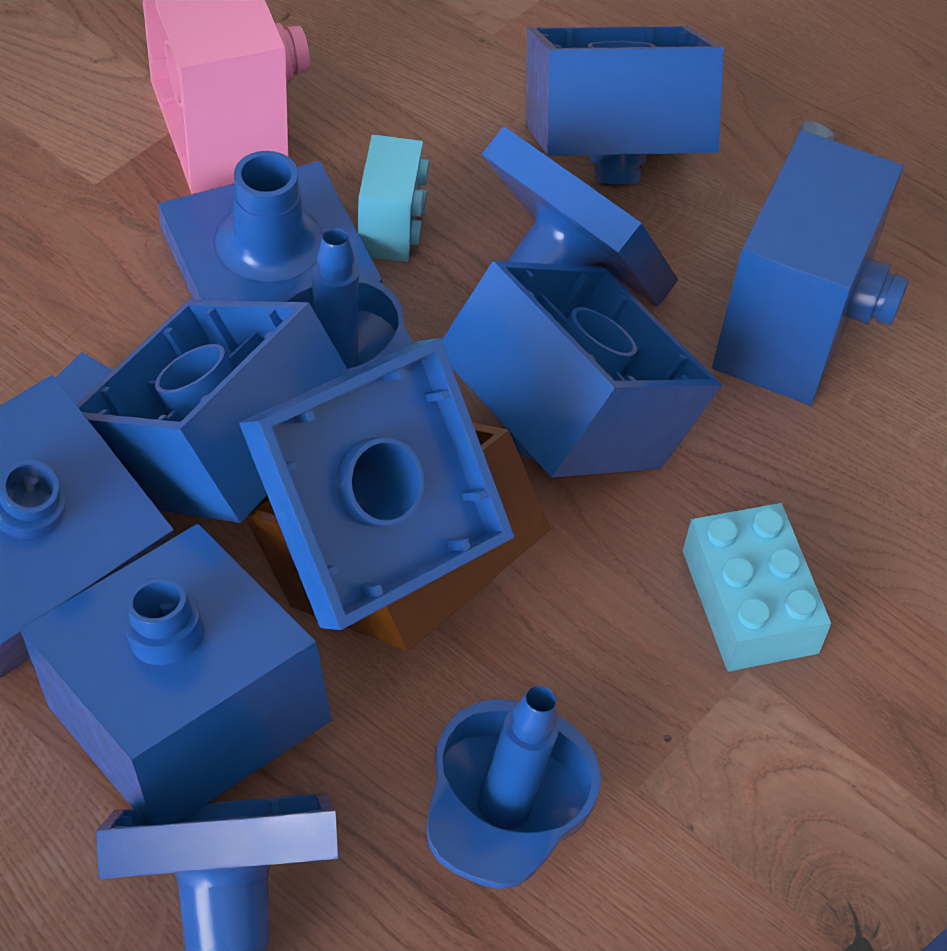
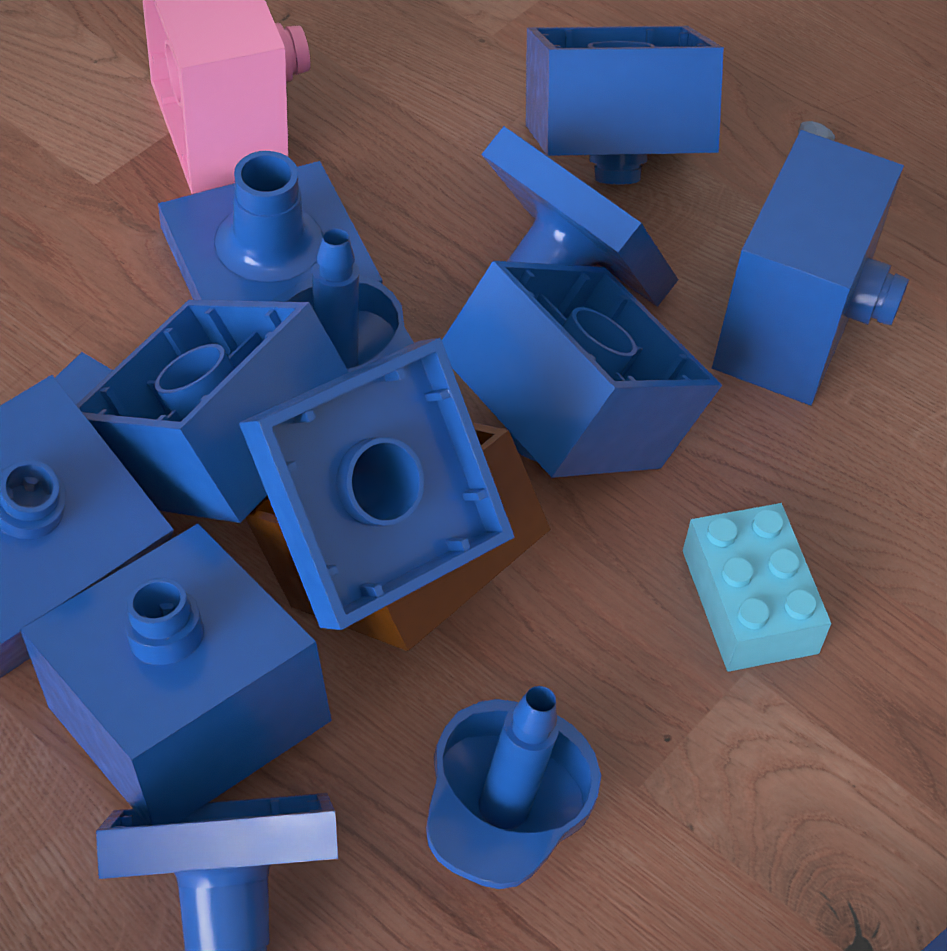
medium azure brick [358,134,430,263] -> none

